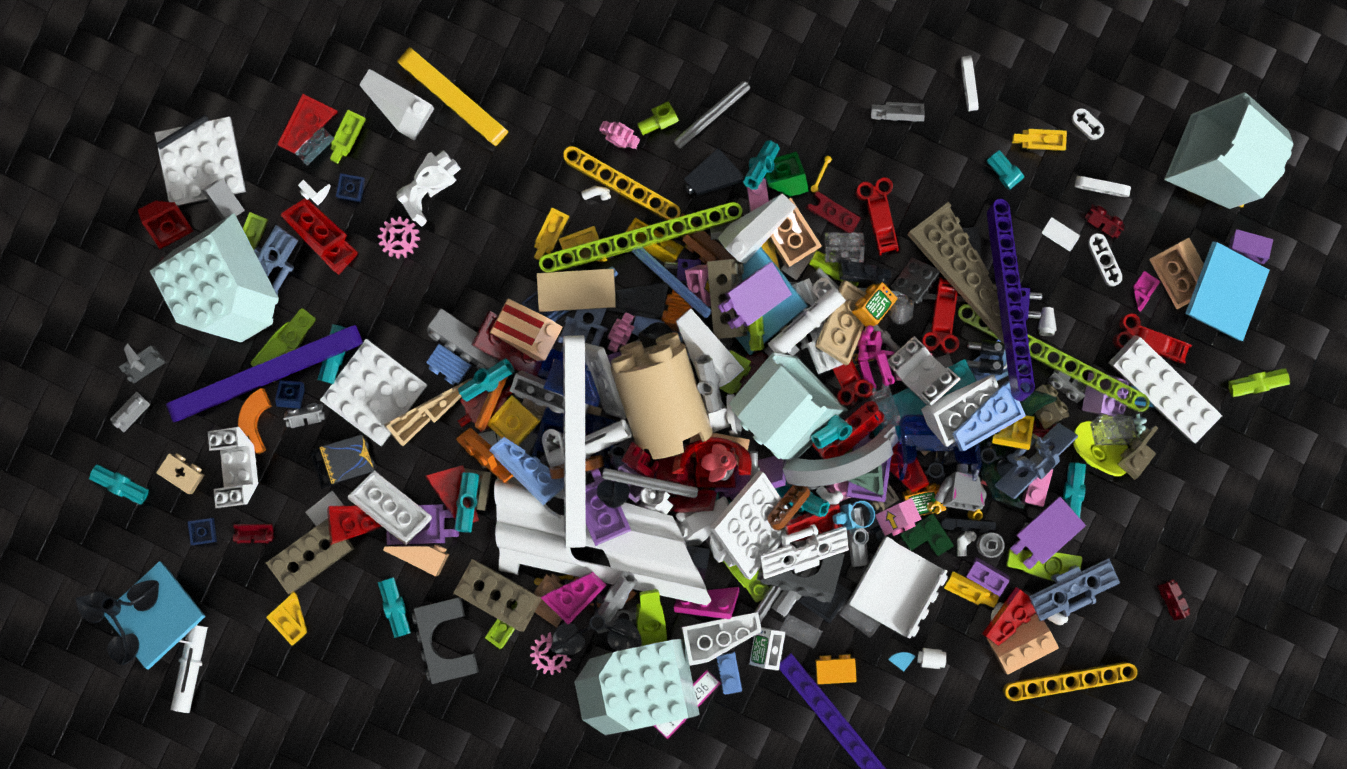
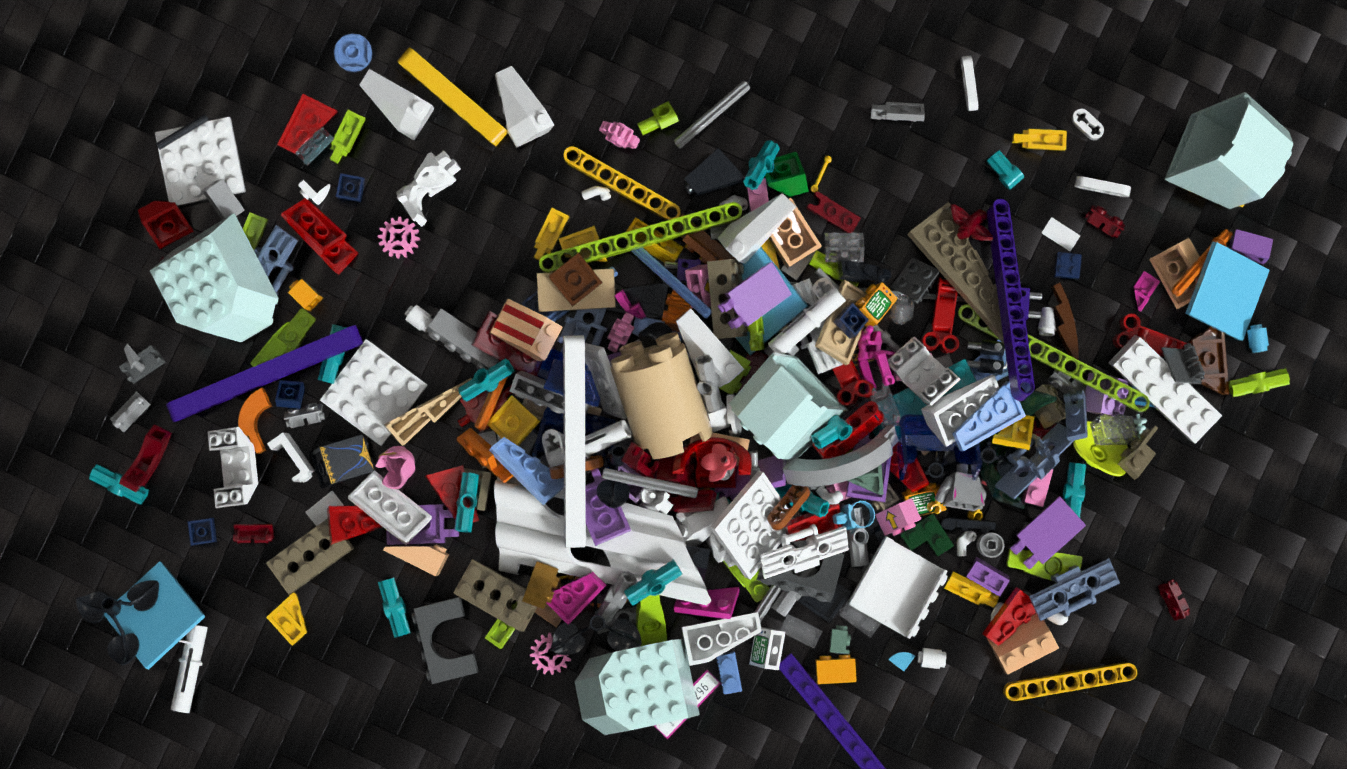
tan brick [157,453,205,494] -> none
medium blue brick [426,344,472,385] -> none
red piece [856,178,899,255] -> none
white beam [1088,234,1122,286] -> none
none -> dark red arch [119,424,171,492]
none -> white panel [267,433,315,483]
none -> light orange brick [288,279,323,312]
none -> medium blue tile [334,33,373,72]
none -> bright pink helmet [376,446,415,489]
none -> white brick [405,305,433,332]
none -> white wedge [495,66,554,148]
none -> pearl gold brick [522,561,559,609]
none -> reddish brown plate [548,252,603,307]
none -> dark pink slope [614,289,646,319]
none -> teal piece [624,559,683,606]
none -> white arm [719,195,748,211]
none -> sand green brick [829,625,851,654]
none -> dark blue piece [833,303,869,339]
none -> dark red plant [951,204,994,241]
none -> reddish brown slope [1051,283,1079,360]
none -> dark blue piece [1054,252,1082,279]
none -> sand blue plate [1063,390,1088,442]
none -> dark grey hinge [1161,343,1205,384]
none -> orange axle [1171,229,1233,296]
none -> reddish brown wing [1188,326,1229,395]
none -> medium azure brick [1247,324,1269,353]

